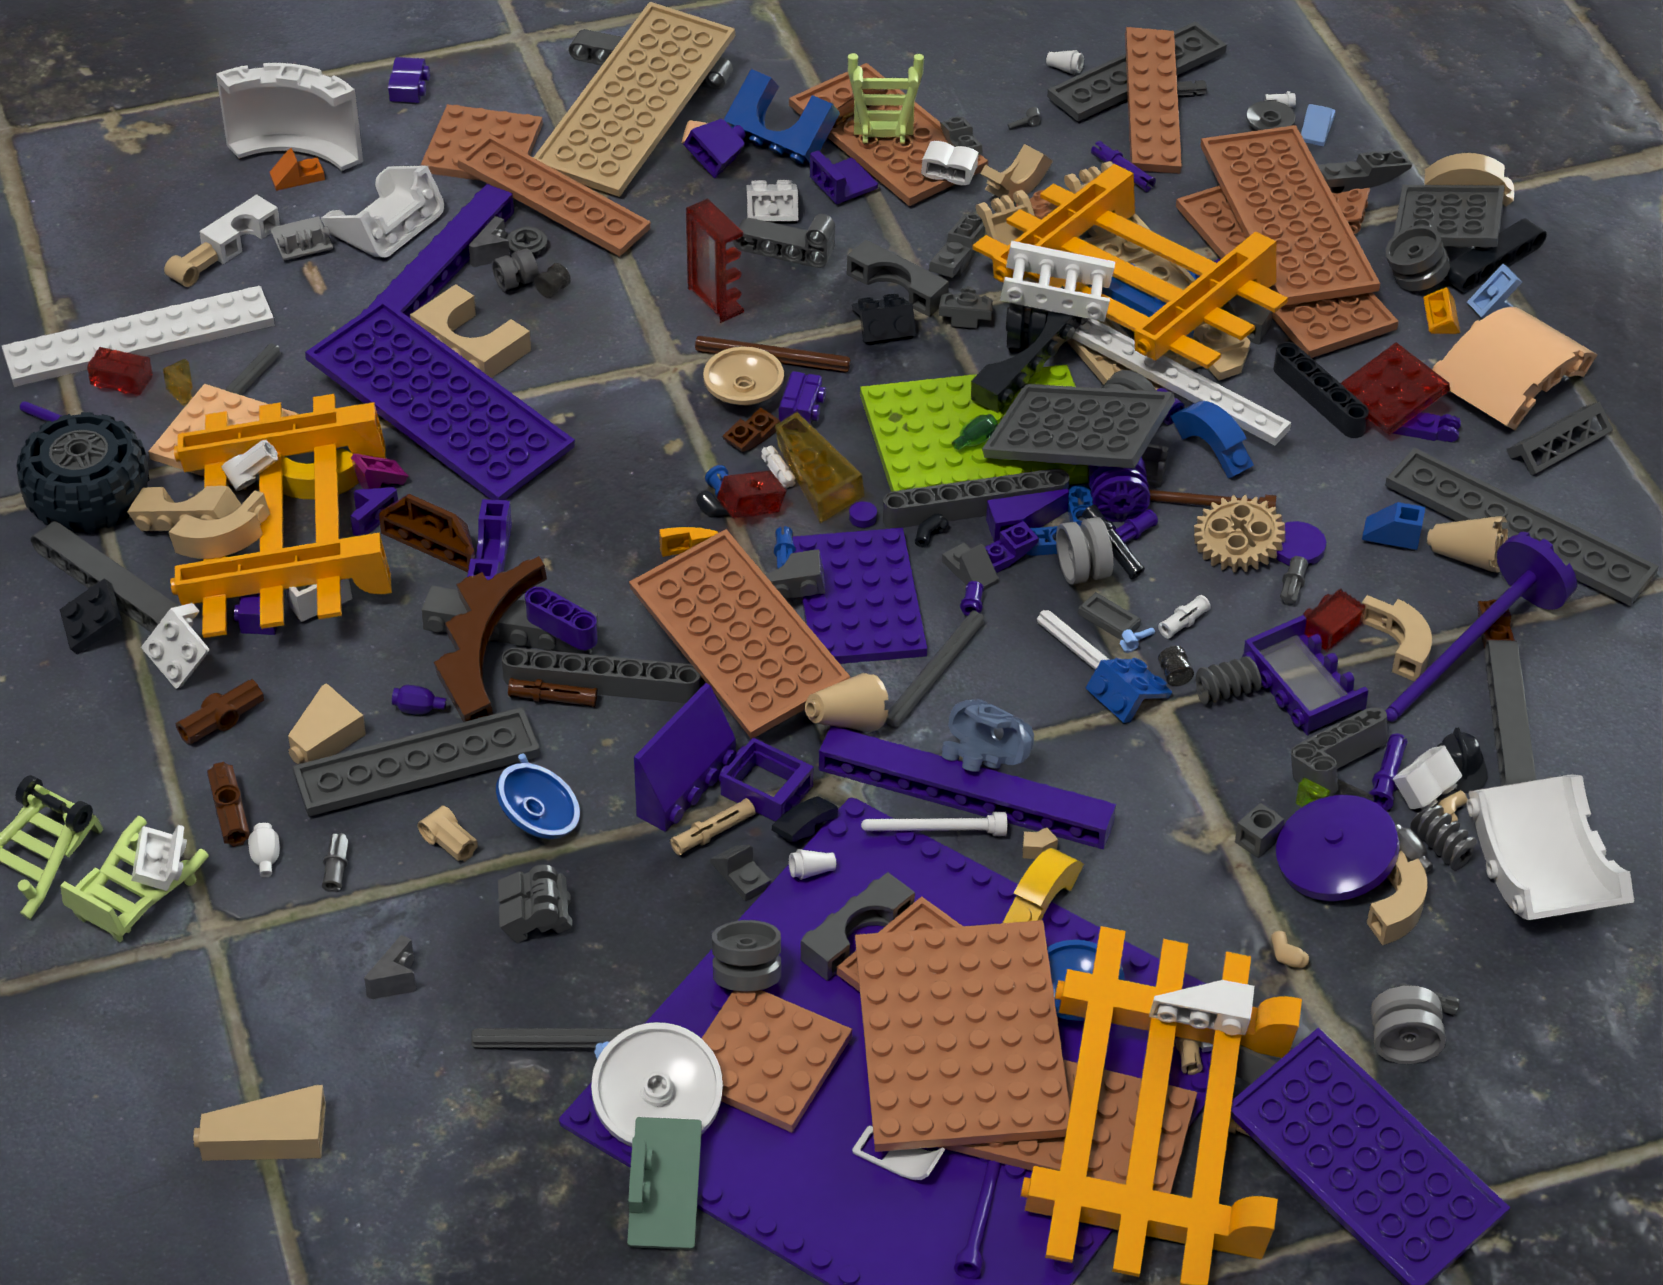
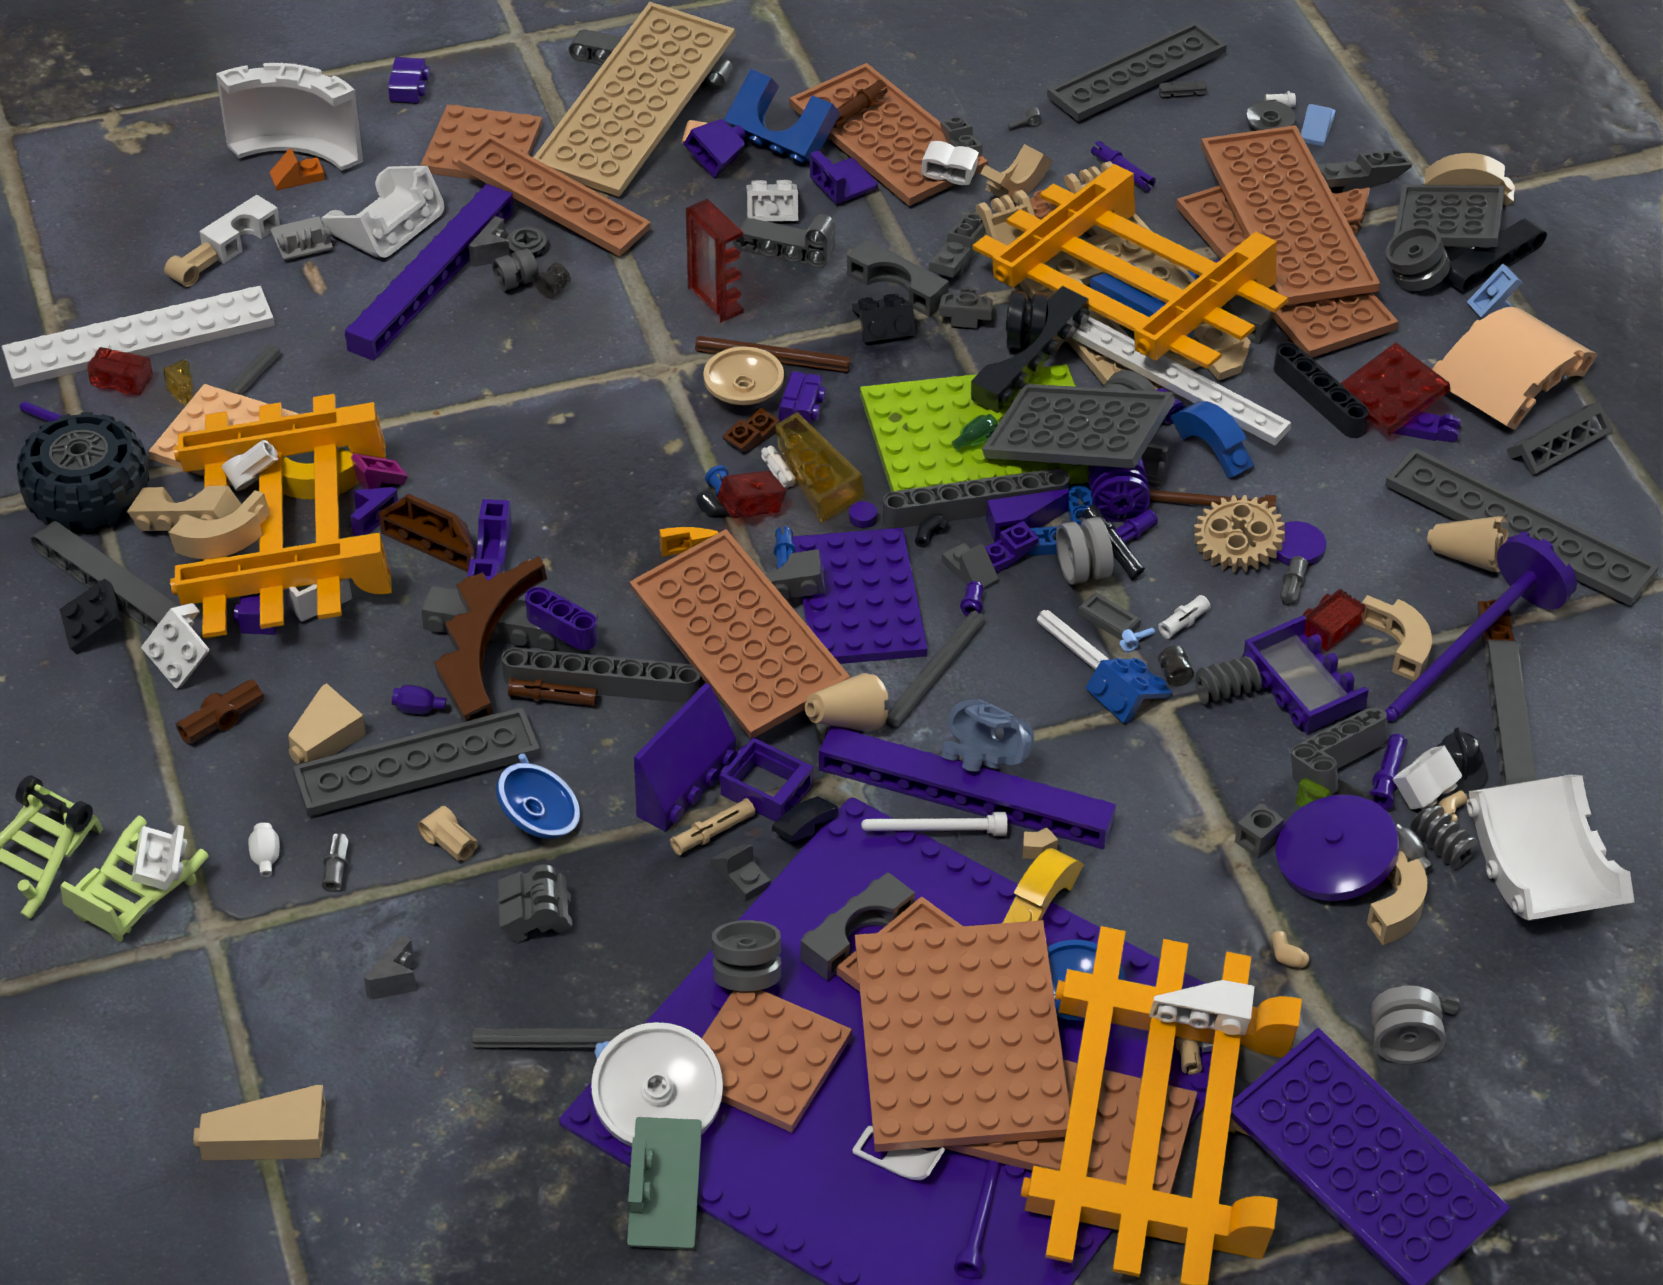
reddish brown piece [207,762,250,847] -> none
dark purple plate [305,299,575,500] -> none
tan arch [410,284,531,378] -> none
white cone [789,849,836,880] -> none
yellowish green hand [848,53,924,144] -> none
white fence [1000,241,1115,322] -> none
white cone [1046,50,1084,74] -> none
nougat plate [1125,27,1182,174] -> none
blue slope [1362,502,1426,550] -> none
light orange slope [1423,287,1461,334] -> none

